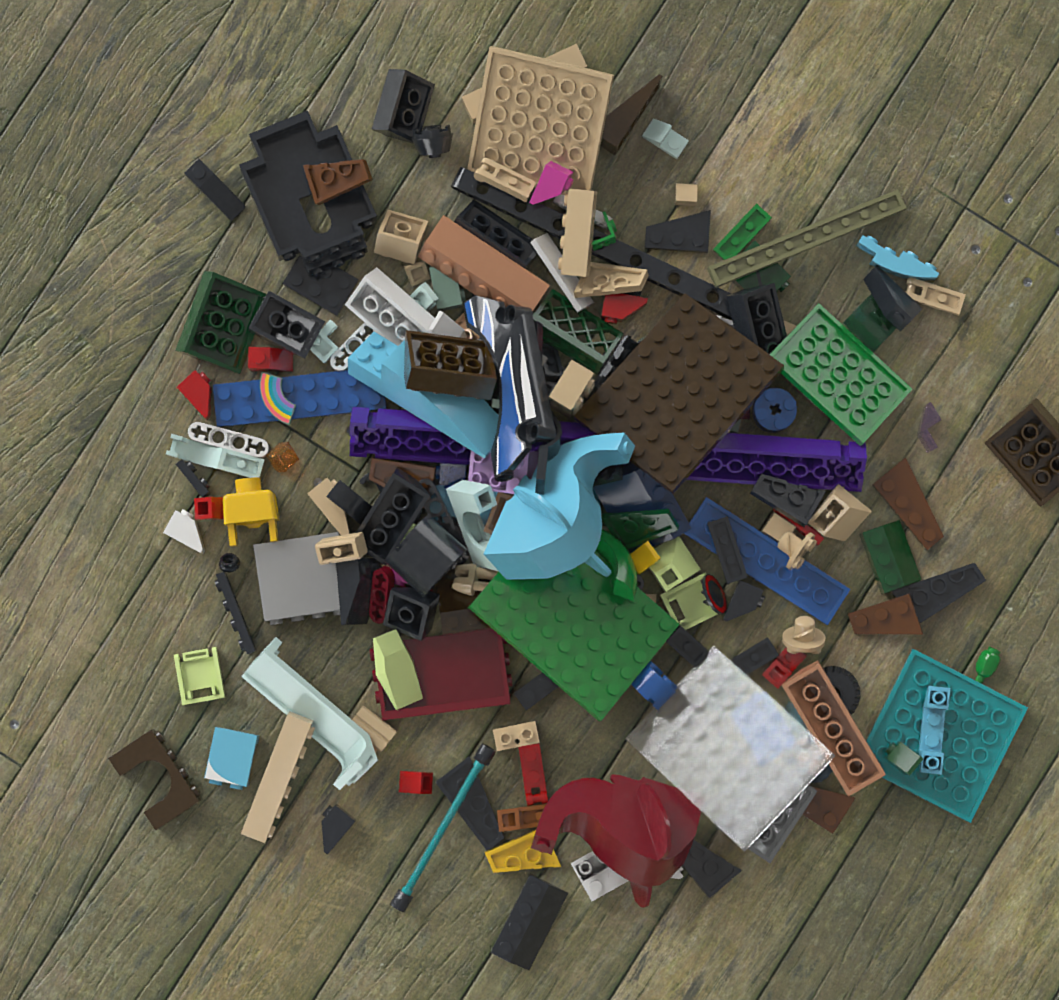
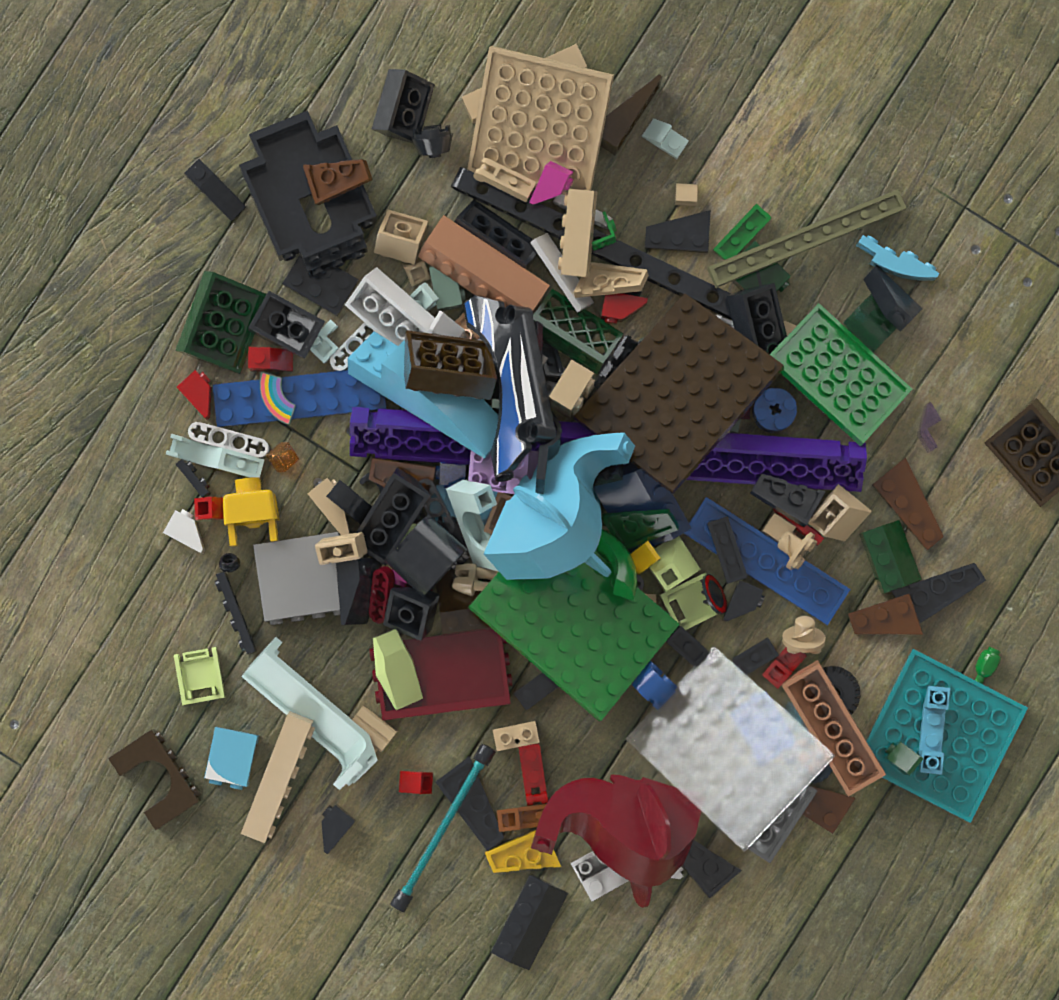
tan plate [905,278,966,316] -> none

